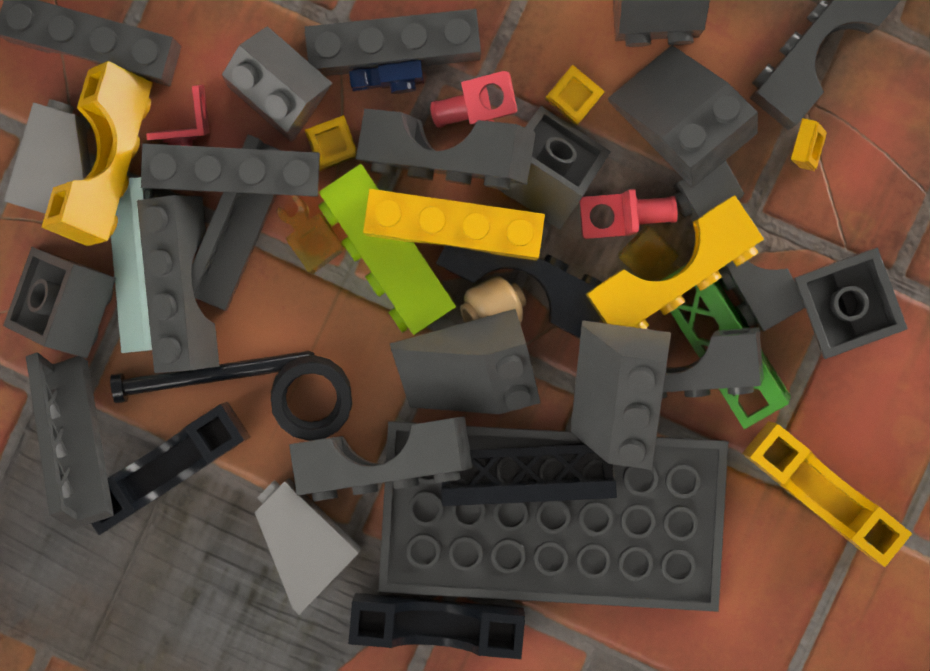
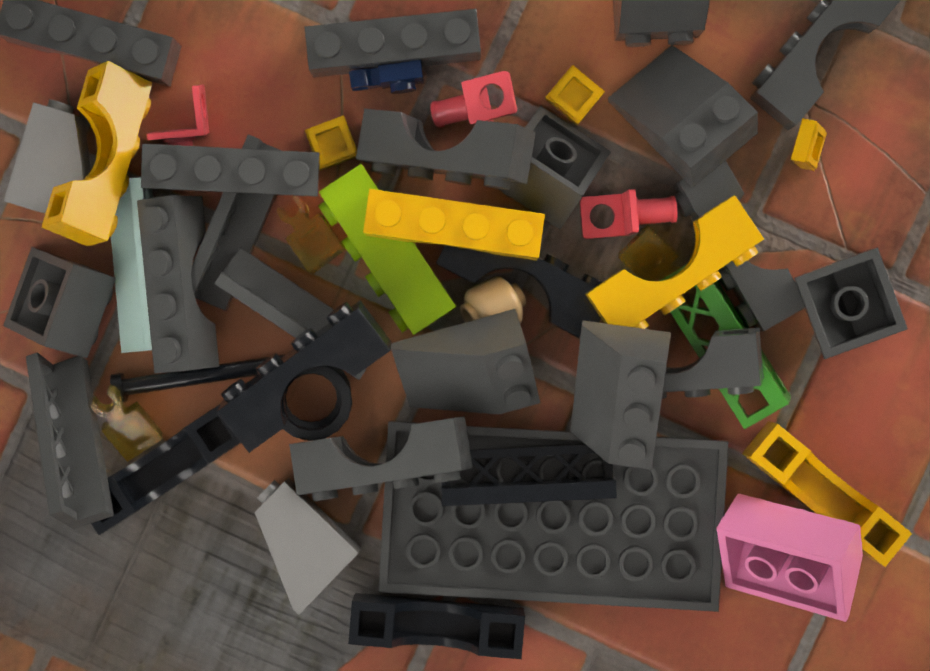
dark grey slope [222,26,332,142] -> none
none -> clear yellow plate [91,385,163,462]
none -> dark grey fence [214,247,366,380]
none -> black arch [217,300,392,453]
none -> bright pink slope [716,493,863,622]

